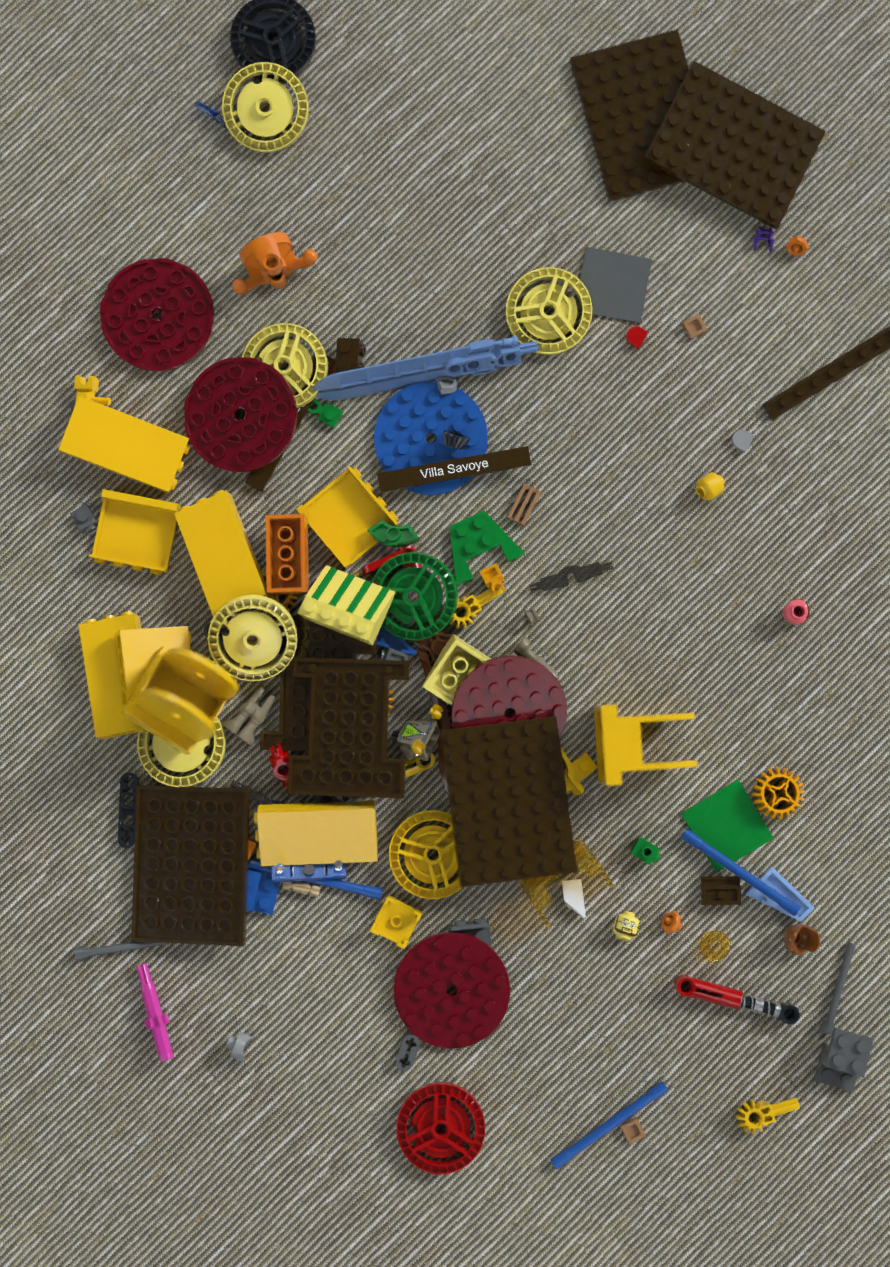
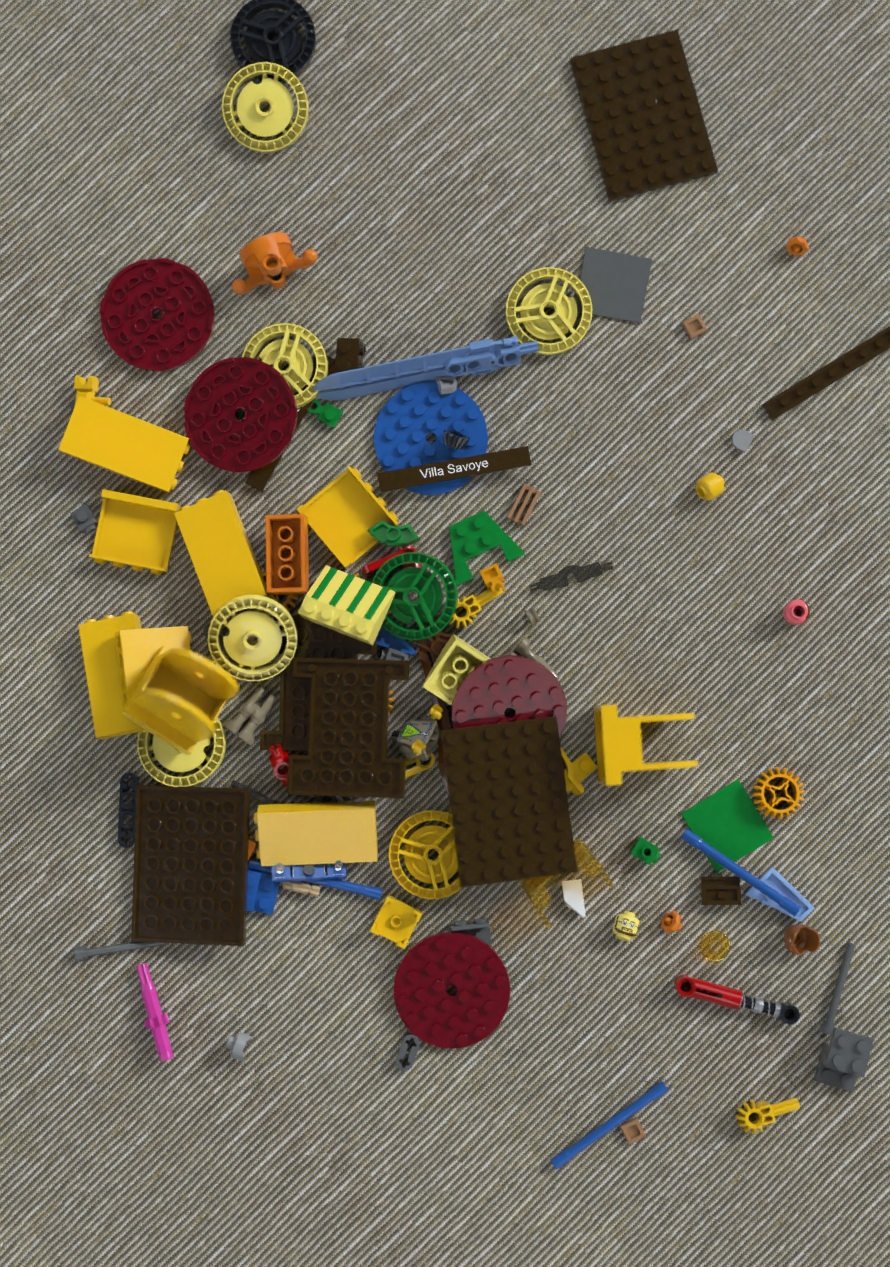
clear blue piece [195,101,228,129] -> none
red piece [396,1082,486,1174] -> none
red tile [626,326,649,350] -> none
dark brown plate [643,61,826,230] -> none
dark purple piece [753,226,774,252] -> none

